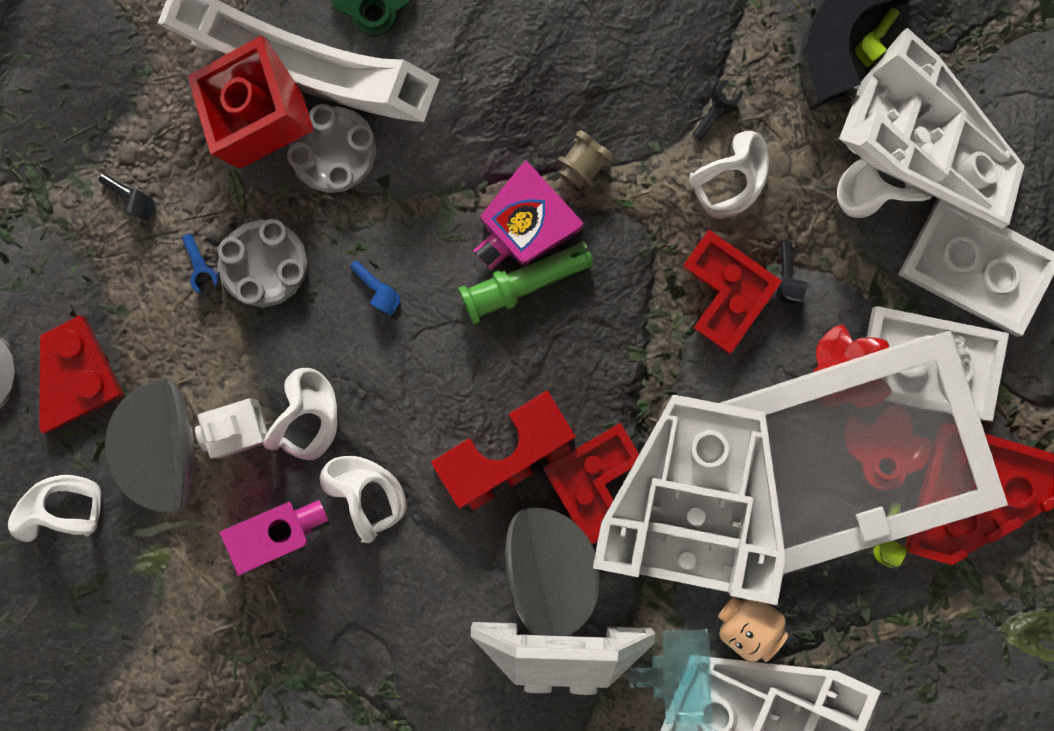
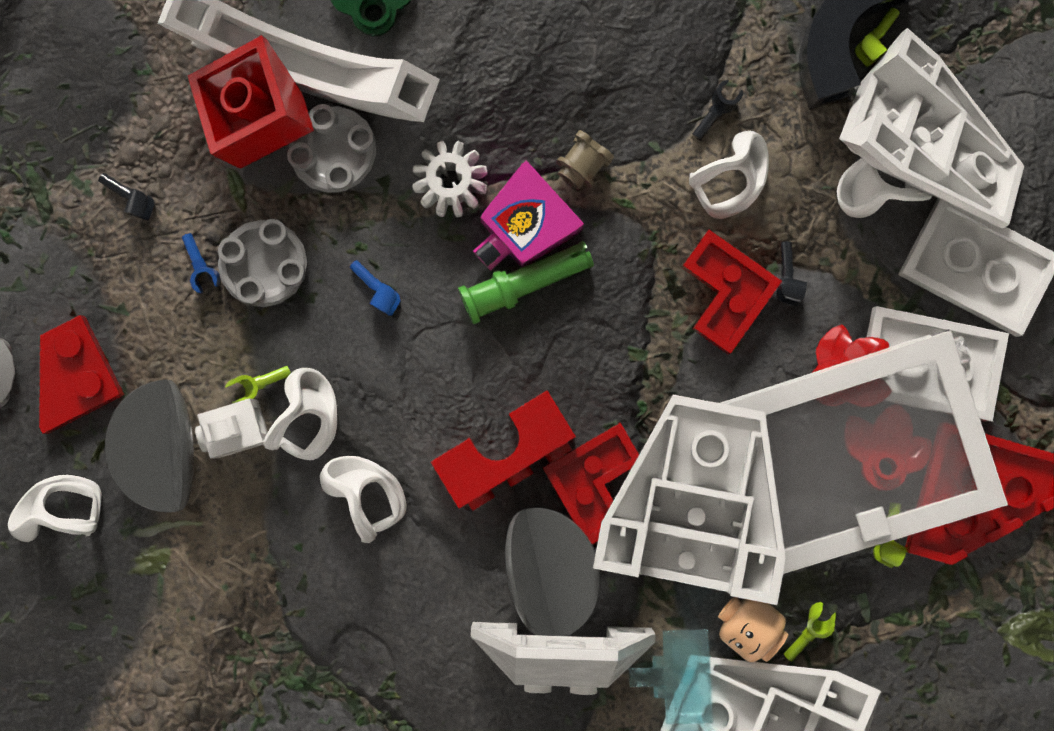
dark pink torso [220,500,330,575] -> none
none -> lime hand [225,366,291,404]
none -> white gear [412,141,487,217]
none -> lime hand [784,602,836,662]

